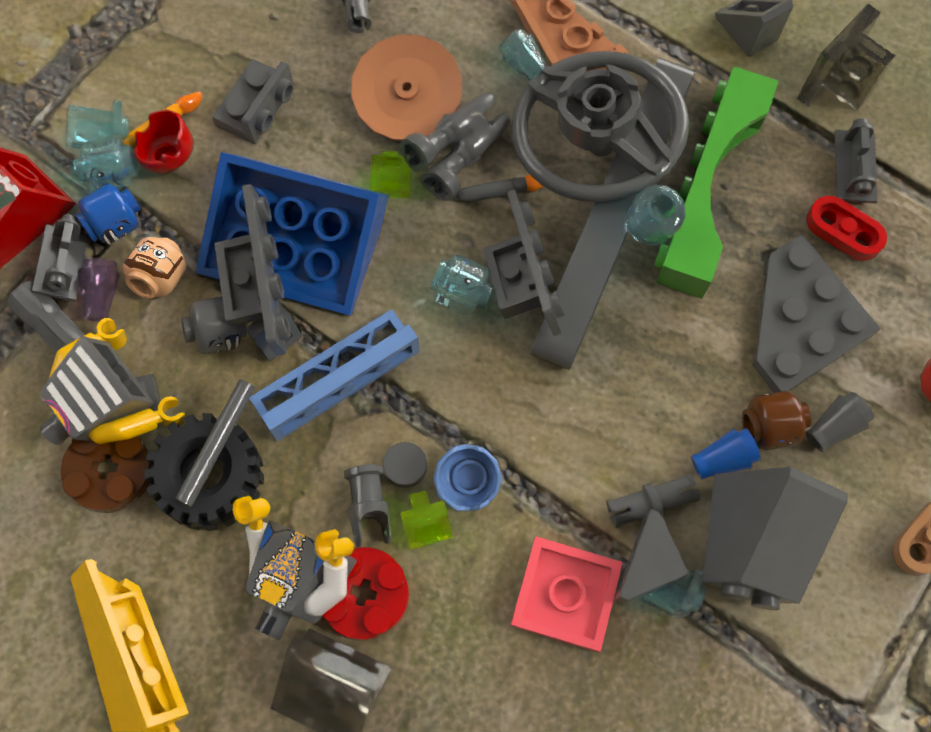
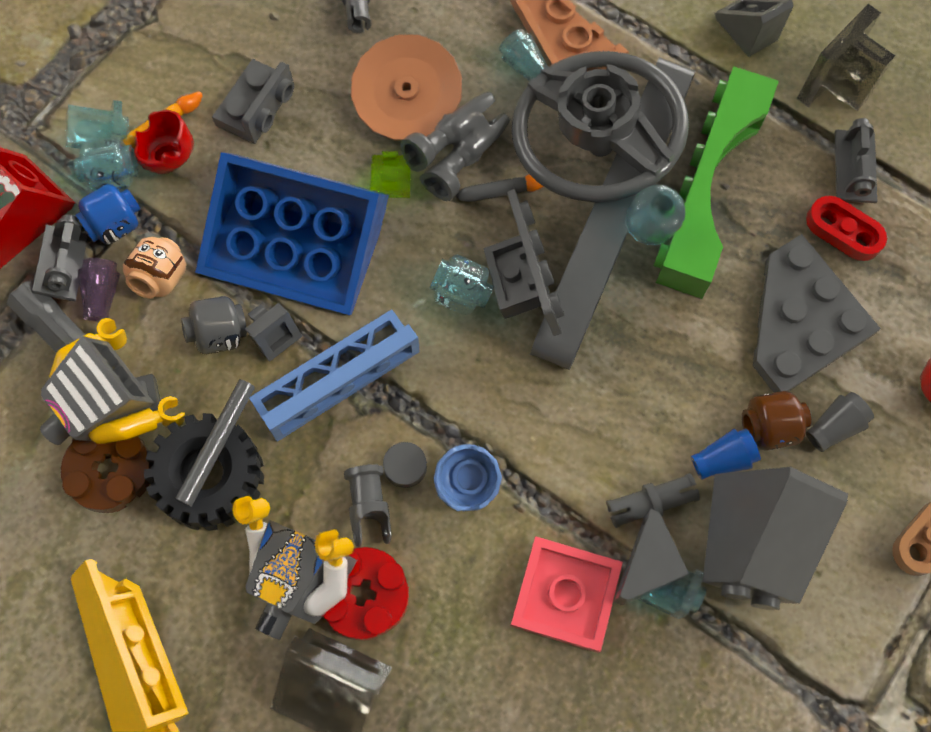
dark grey bracket [214,184,291,356] -> none
clear neon green tile [400,490,453,550] -> none

